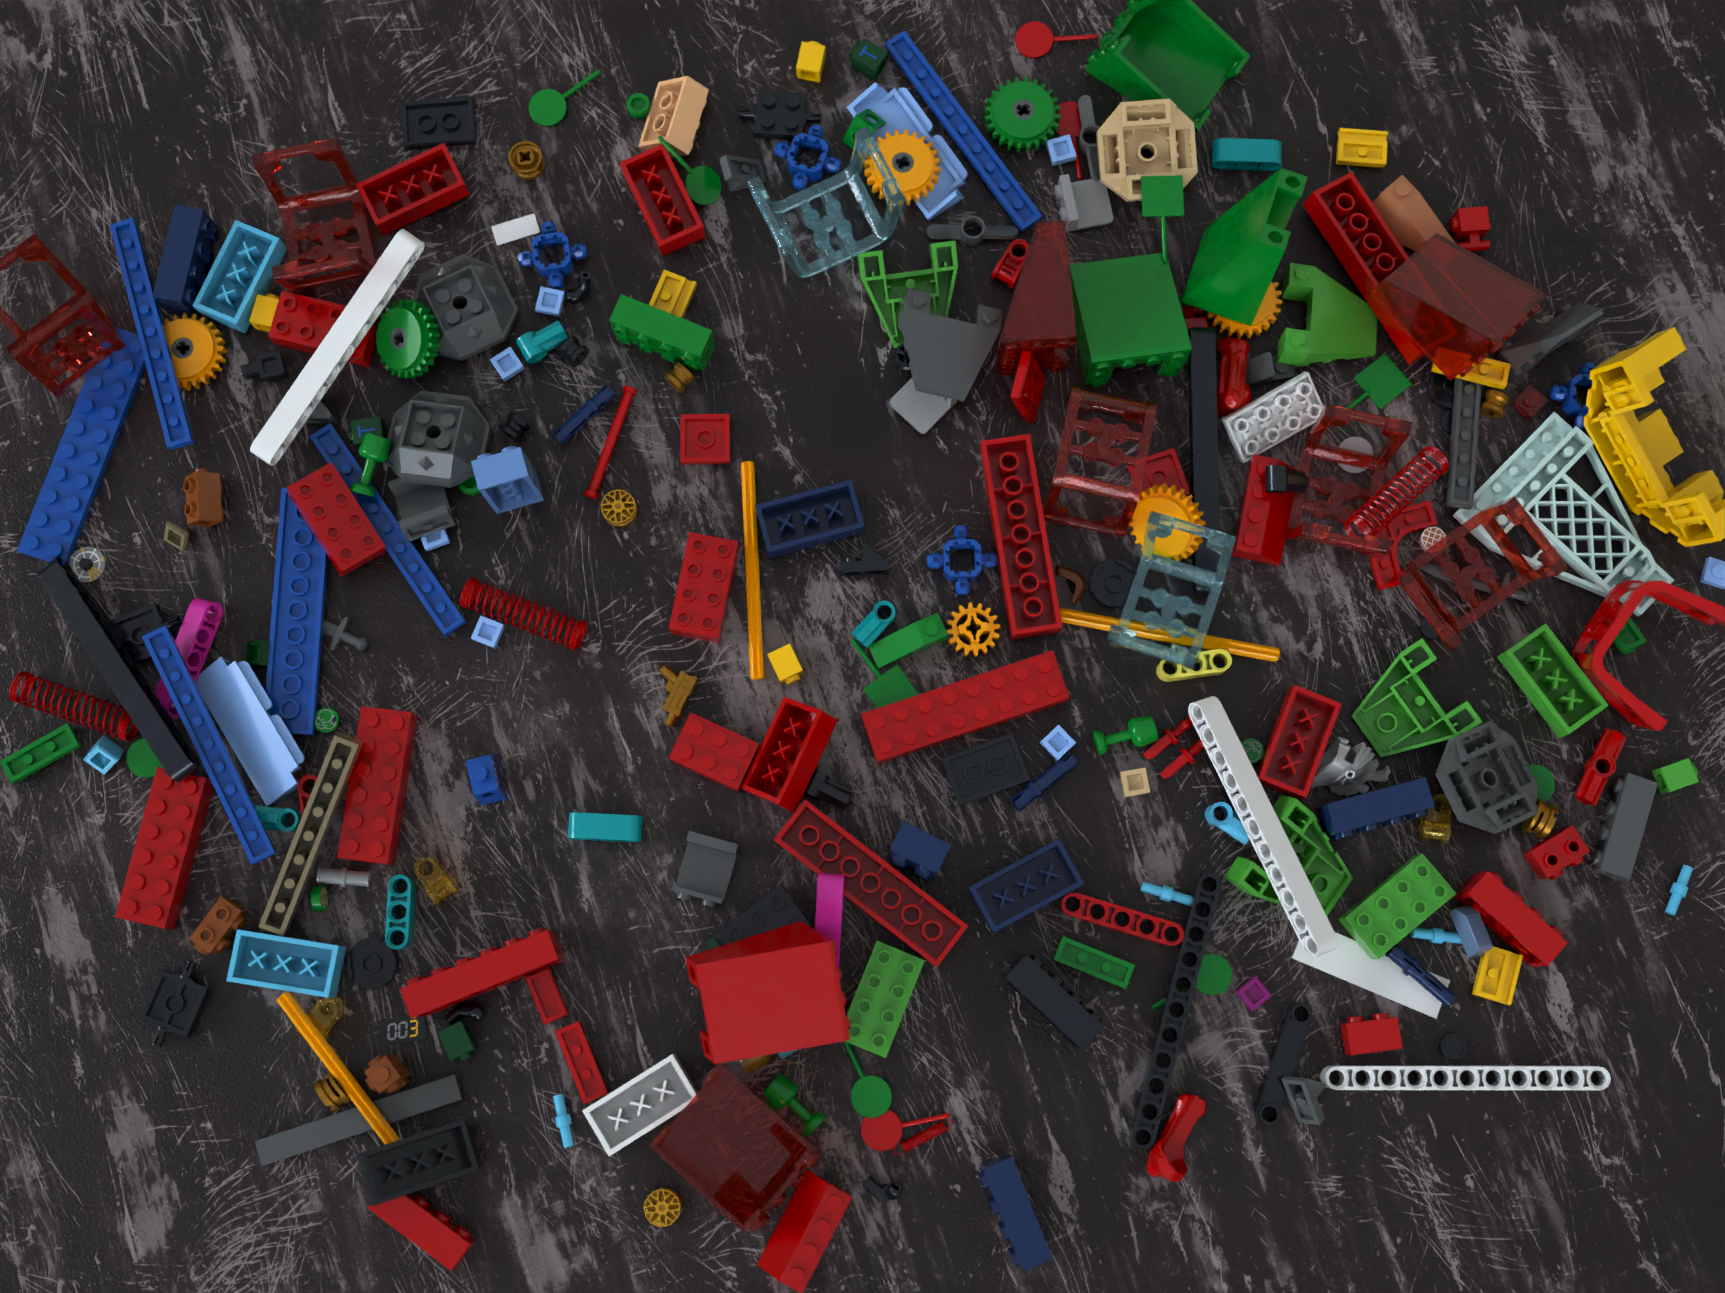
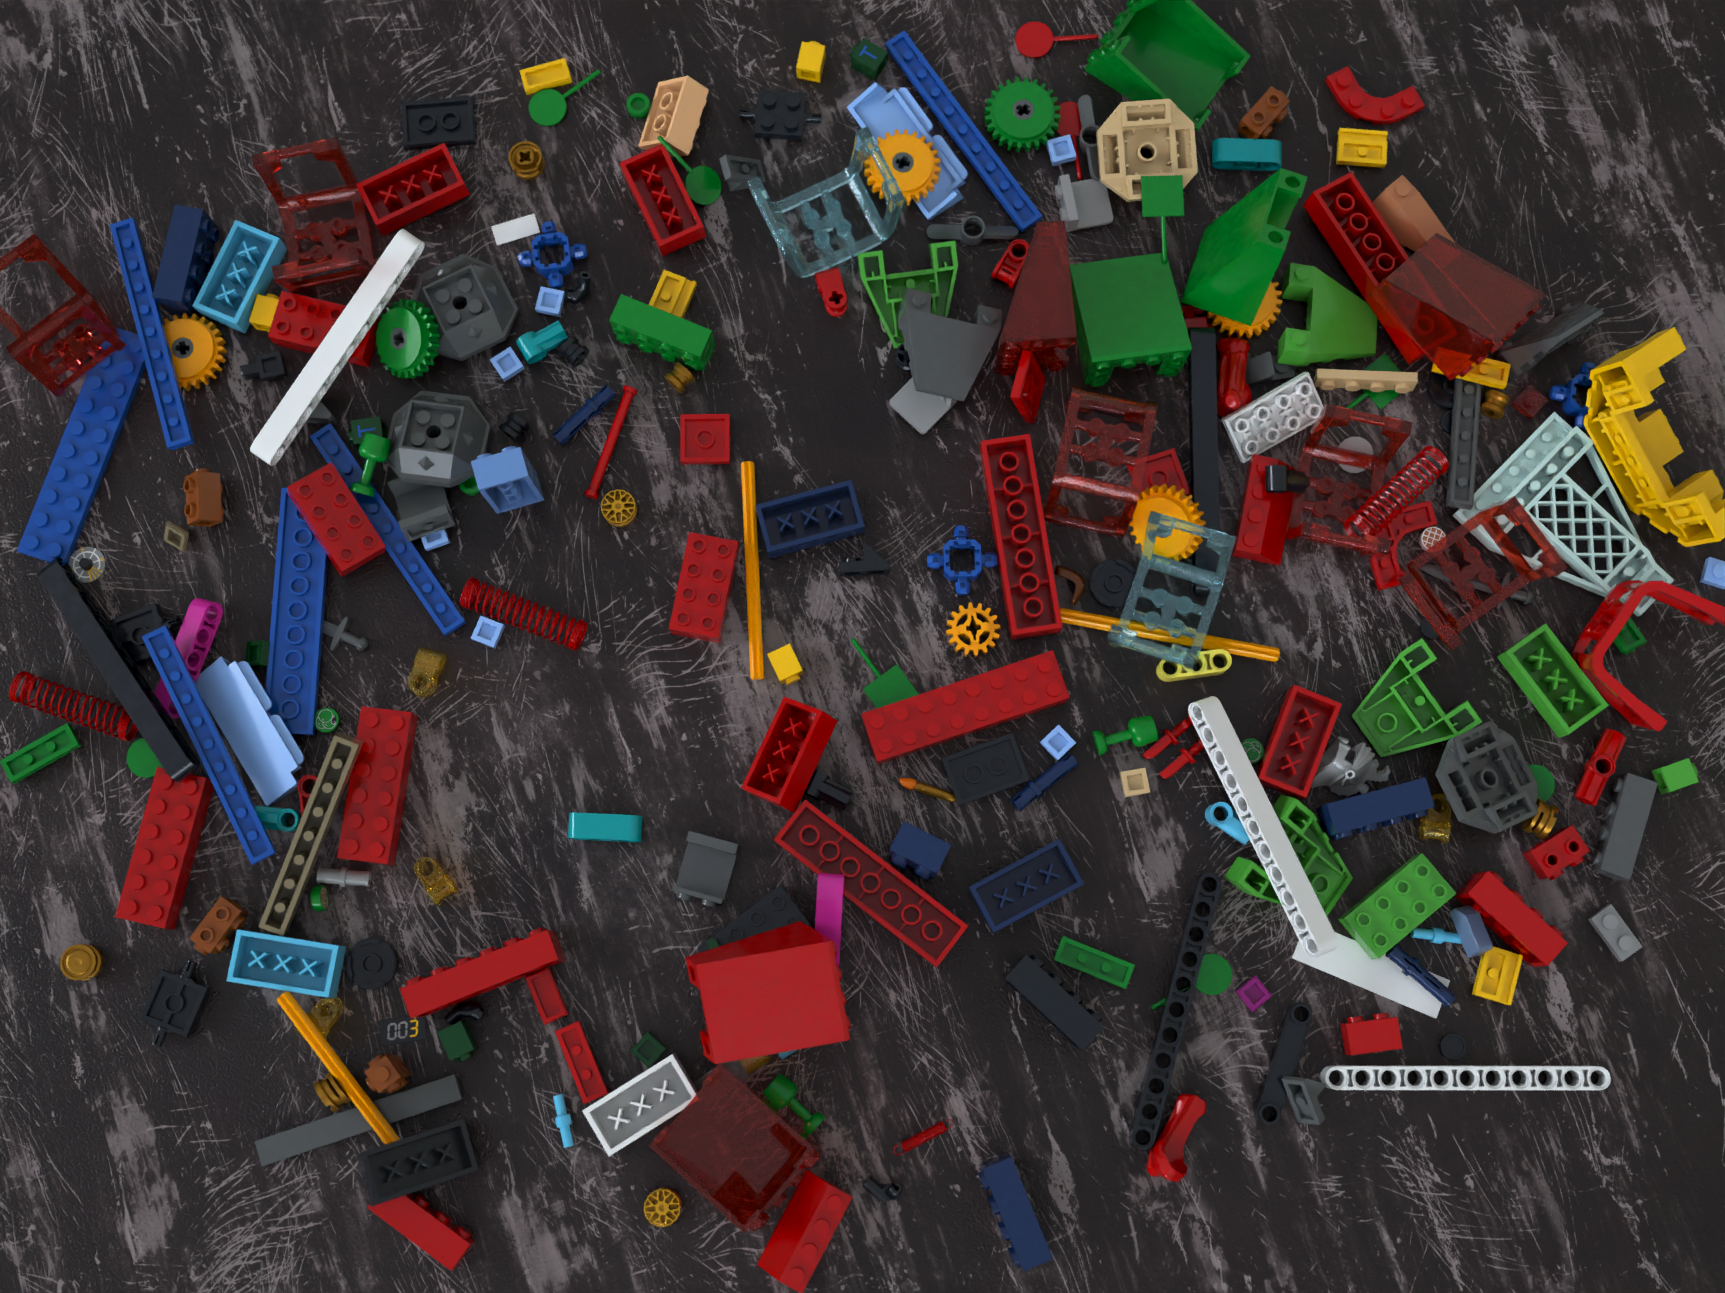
medium azure slope [83,735,124,775] -> none
teal beam [385,874,417,950] -> none
blue torso [466,753,507,805] -> none
pearl gold piece [659,665,698,728] -> none
red piece [669,712,760,793] -> none
blue piece [774,124,842,191] -> none
green bracket [842,109,886,154] -> none
green piece [843,1041,892,1118] -> none
bright green brick [846,941,925,1058] -> none
teal piece [851,600,896,648] -> none
red piece [861,1110,950,1151] -> none
green slope [869,613,948,669] -> none
red beam [1059,892,1184,946] -> none
medium azure bar [1140,881,1192,906] -> none
red brick [1449,206,1490,252] -> none
medium azure bar [1665,865,1693,916] -> none
none -> pearl gold wheel [60,944,103,981]
none -> clear yellow piece [408,647,446,698]
none -> yellow tile [519,58,573,95]
none -> dark green tile [630,1031,667,1068]
none -> red piece [814,266,847,317]
none -> pearl gold piece [899,778,957,802]
none -> dark orange brick [1237,86,1290,139]
none -> tan plate [1314,369,1418,393]
none -> red plate [1325,66,1425,125]
none -> light grey plate [1588,904,1643,962]

